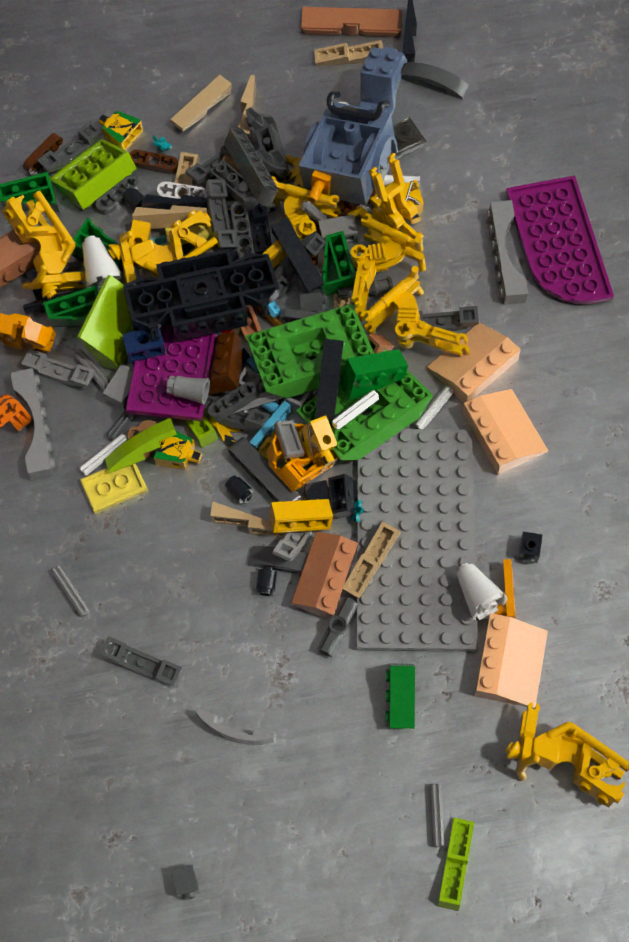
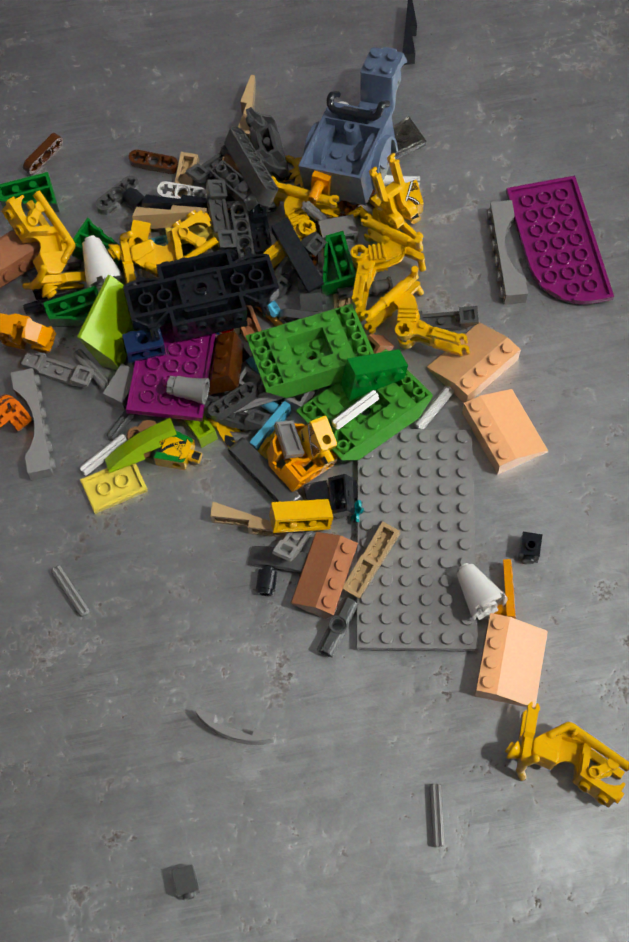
dark grey slope [37,121,102,172] -> none
lime slope [50,138,137,210] -> none
torso [99,111,143,150] -> none
dark grey slope [100,636,182,686] -> none
teal plant [152,135,172,151] -> none
tan slope [170,75,232,132] -> none
black brick [225,475,253,503] -> none
nougat piece [301,7,402,37] -> none
tan slope [314,40,383,66] -> none
black slope [315,338,344,421] -> none
green wedge [385,663,415,729] -> none
dark grey slope [401,62,469,99] -> none
lime slope [437,817,474,911] -> none

